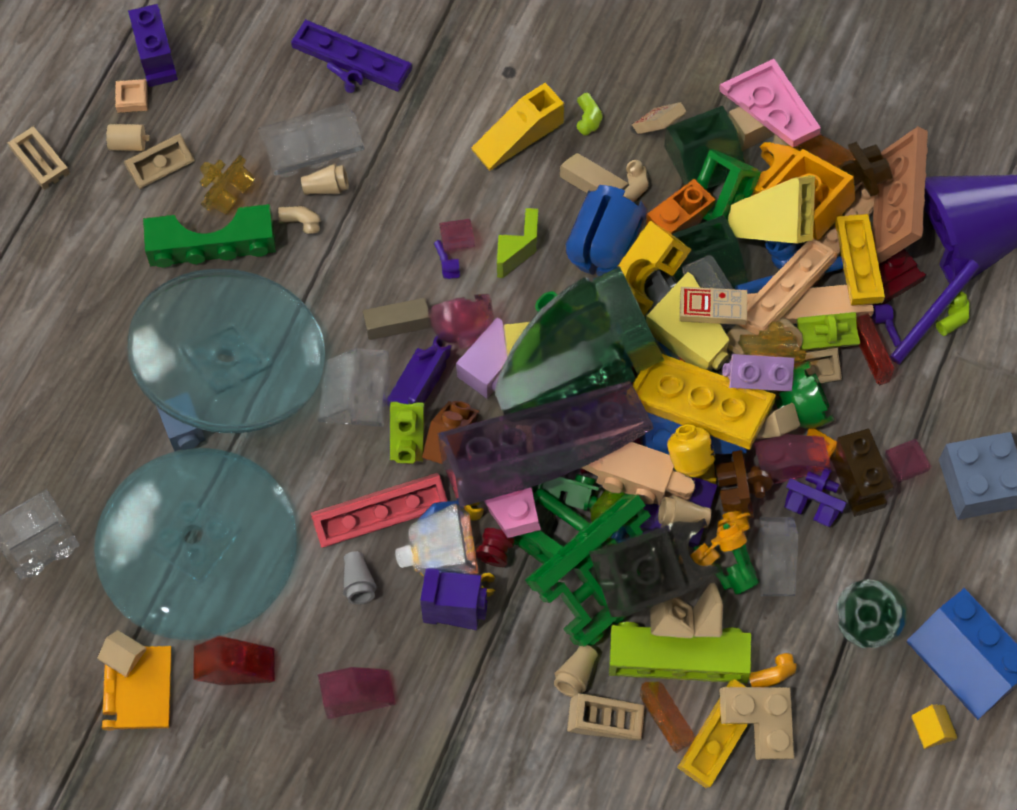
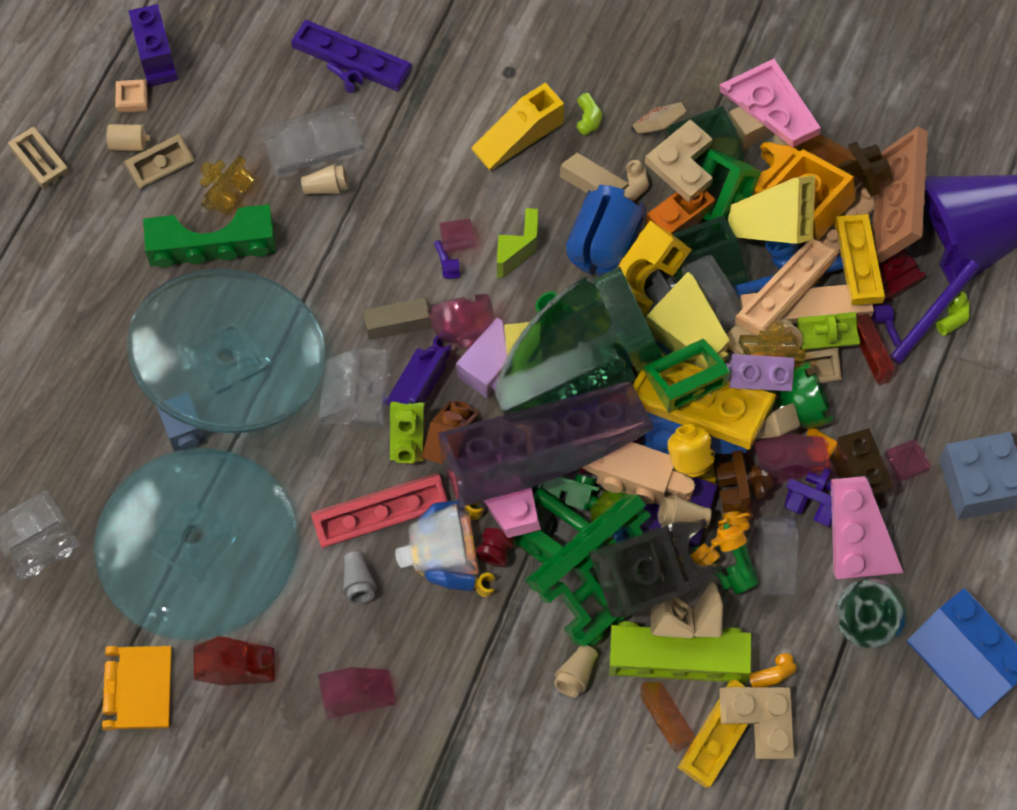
tan slope [98,630,147,677] -> none
tan arm [278,206,321,234] -> none
dark purple hips [420,568,488,630] -> none
tan slope [567,693,645,741] -> none
tan tile [679,287,747,325] -> none
yellow slope [911,704,958,749] -> none
none -> green tile [643,338,730,413]
none -> tan plate [645,120,713,203]
none -> bright pink wing [831,476,904,579]

